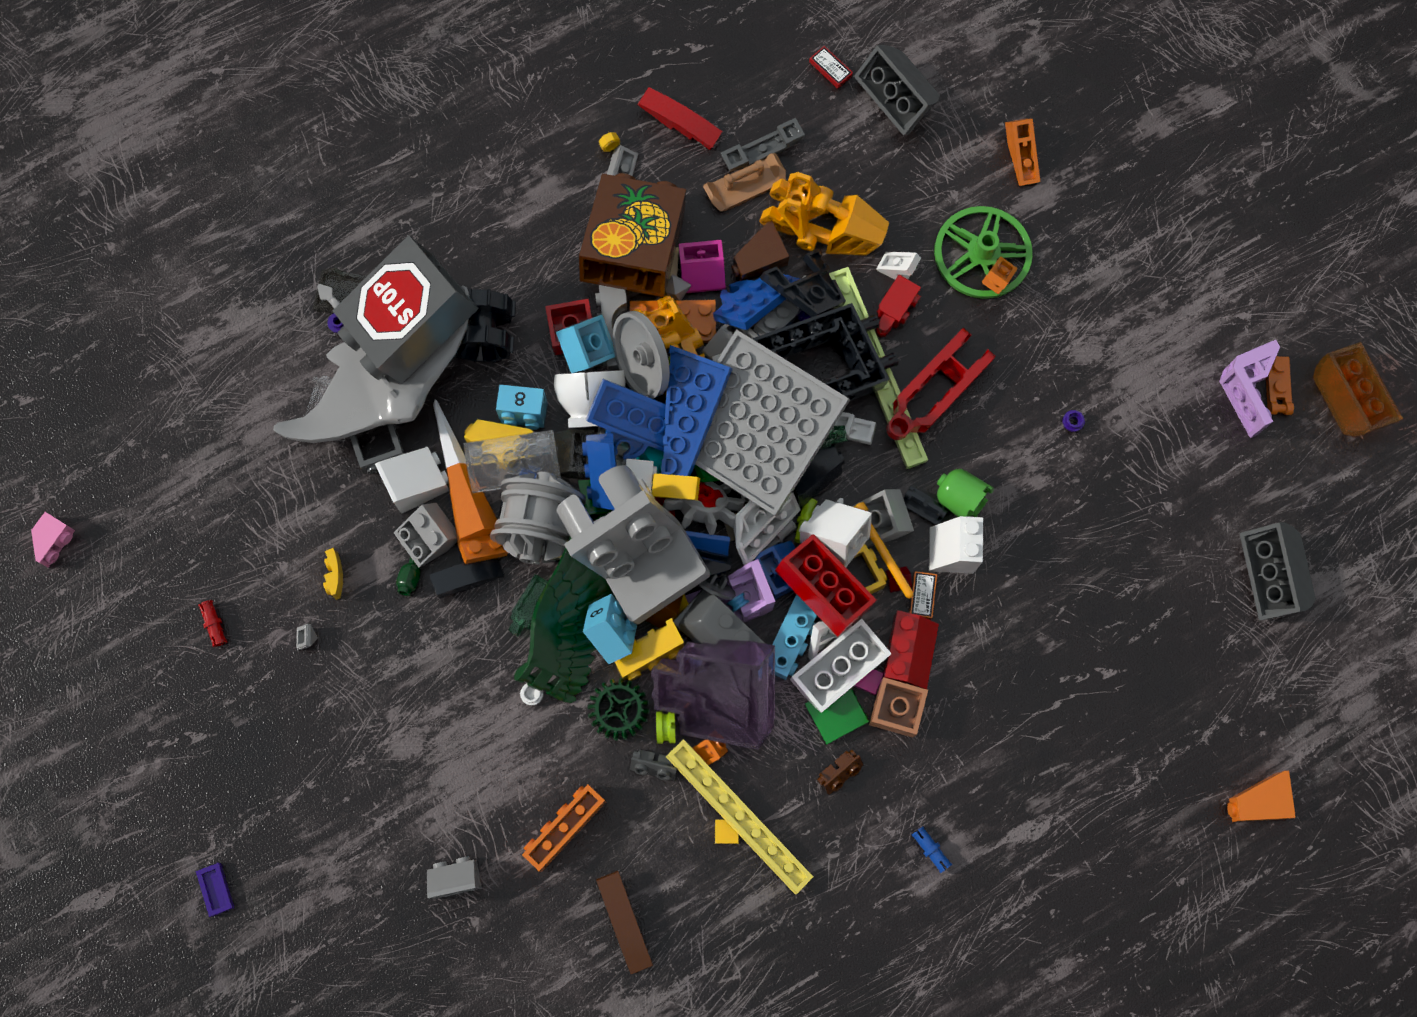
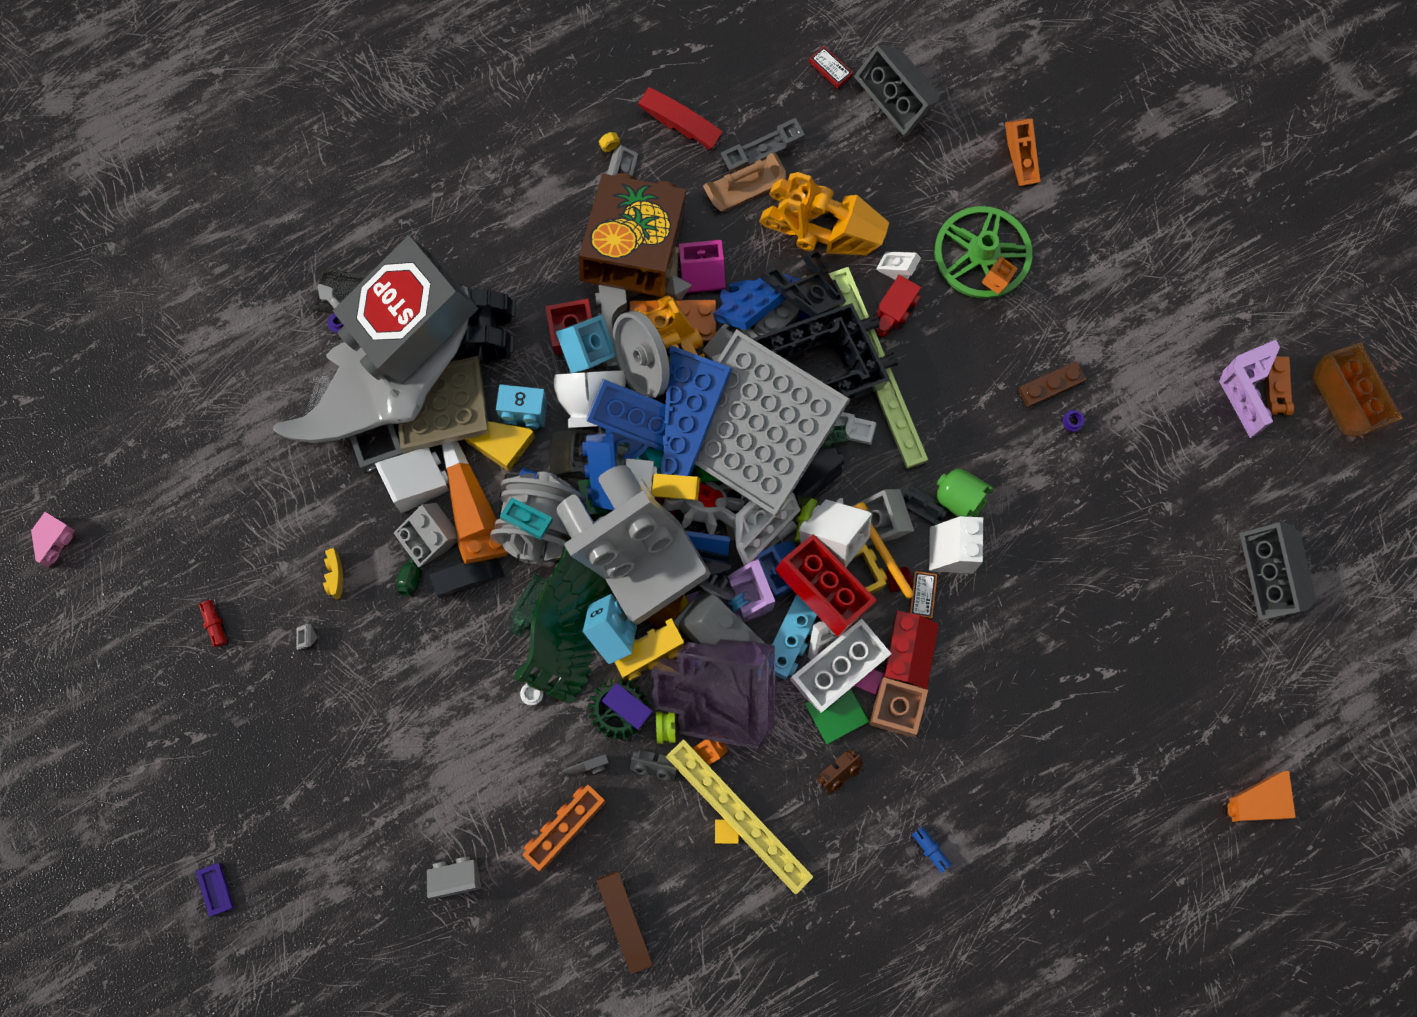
clear slope [464,430,561,493] -> none
reddish brown slope [731,220,789,281] -> none
red piece [886,328,996,440] -> none
none -> dark tan plate [398,356,489,453]
none -> teal plate [500,497,553,540]
none -> dark grey plate [562,754,610,775]
none -> dark purple tile [602,683,653,730]
none -> reddish brown plate [1018,361,1087,408]

